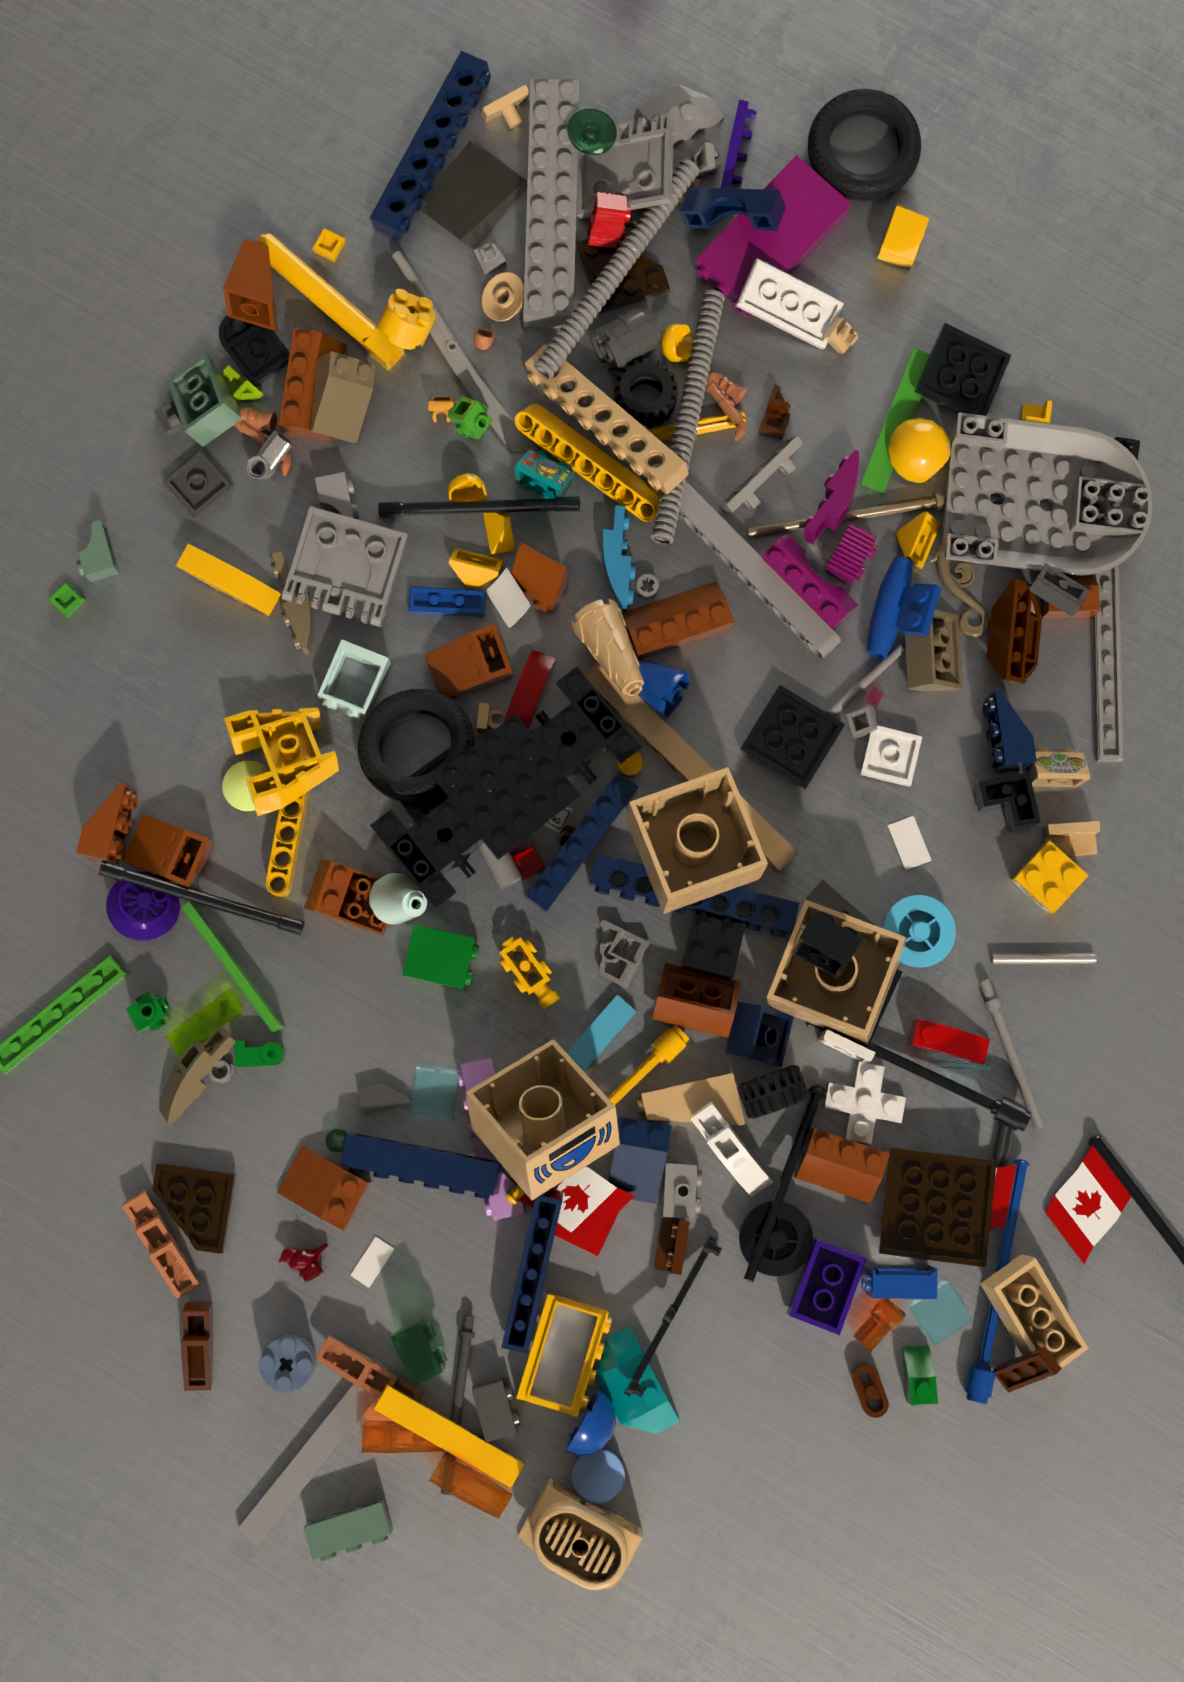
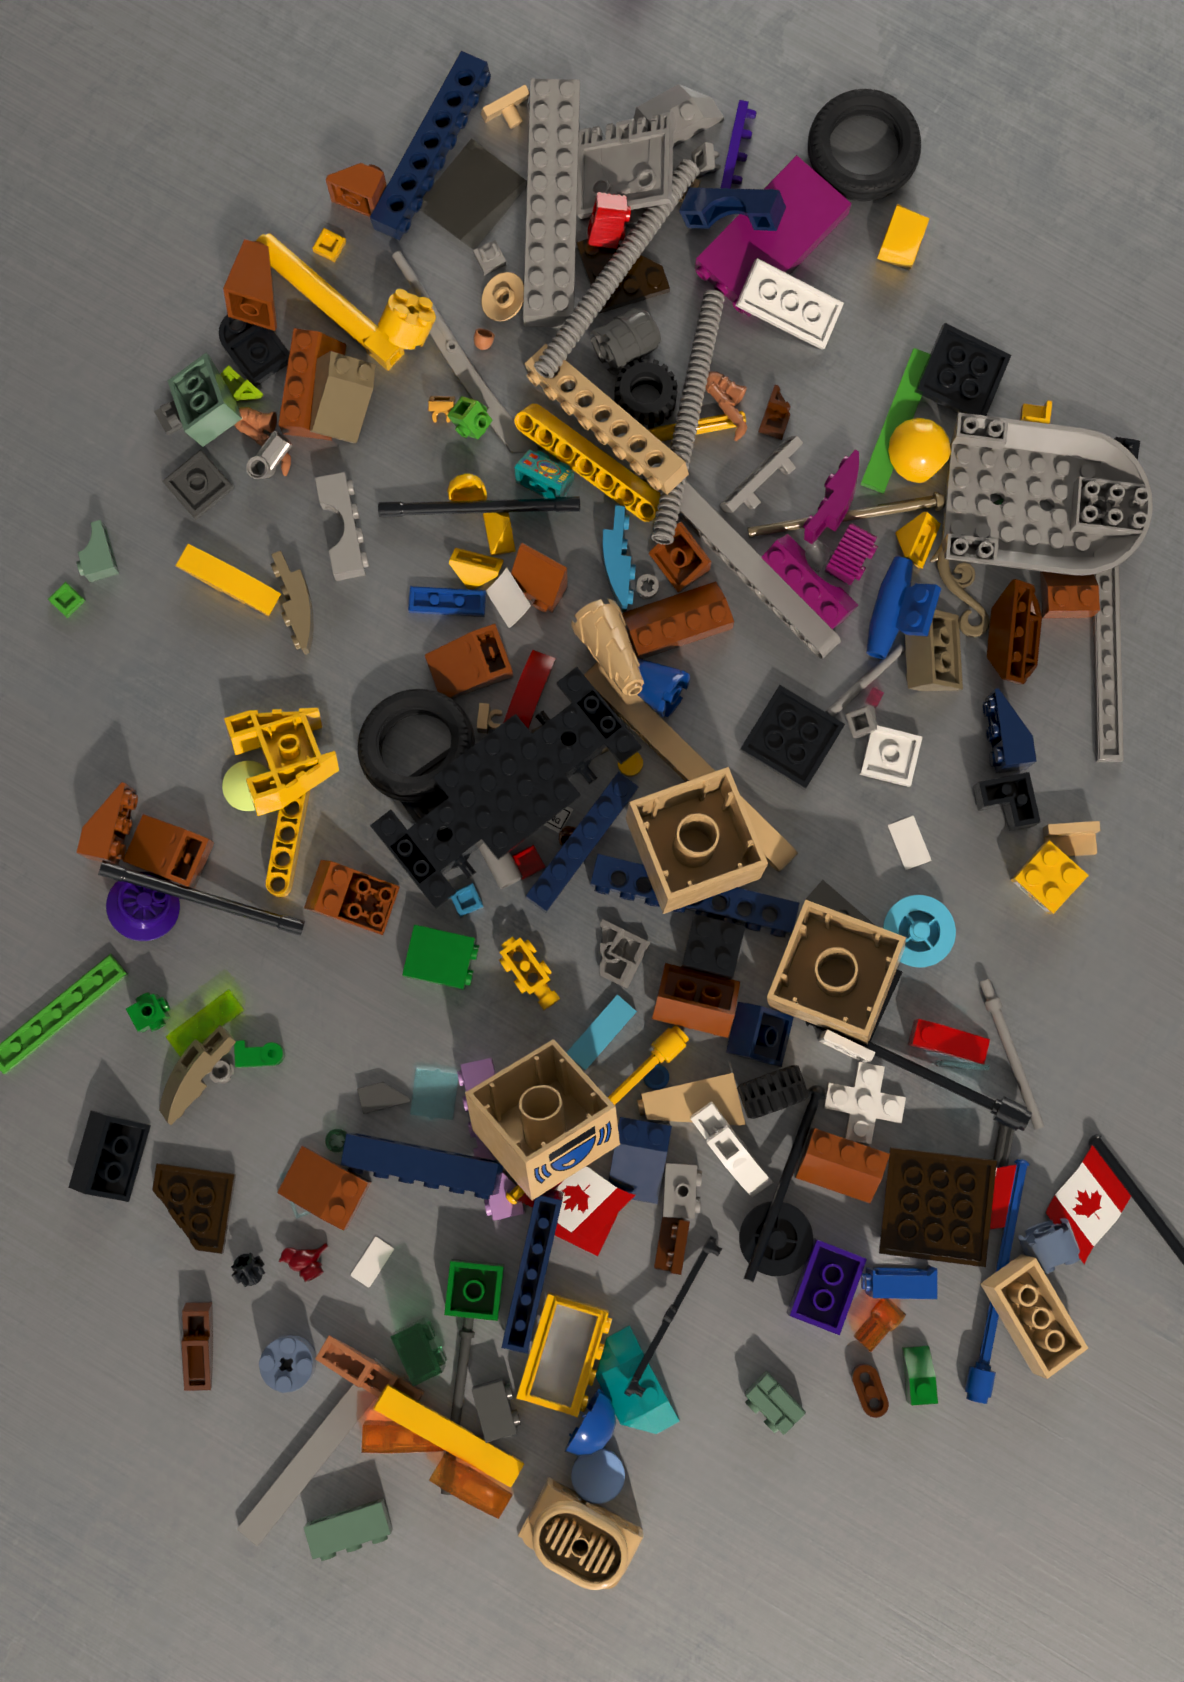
nougat slope [122,1190,200,1299] -> none
bright green tile [182,901,285,1032] -> none
light grey hinge [282,506,409,627] -> none
light aqua window [318,639,391,720] -> none
light aqua cone [369,873,427,925] -> none
clear green dish [567,108,617,155] -> none
yellow hair [660,324,693,362] -> none
black brick [792,911,863,979] -> none
tan tile [824,317,858,354] -> none
clear light blue piece [910,1283,972,1346] -> none
light grey bar [991,953,1097,964] -> none
reddish brown tile [993,1346,1062,1392] -> none
tan slope [1027,748,1090,787] -> none
dark grey slope [1029,563,1089,616] -> none
none -> black slope [68,1110,151,1202]
none -> black gear [231,1253,265,1287]
none -> dark orange slope [326,163,387,217]
none -> green brick [444,1259,505,1321]
none -> dark azure tile [451,883,484,918]
none -> blue tile [643,1064,669,1090]
none -> dark orange slope [649,522,711,593]
none -> sand green brick [744,1370,806,1435]
none -> sand blue brick [1018,1218,1080,1274]

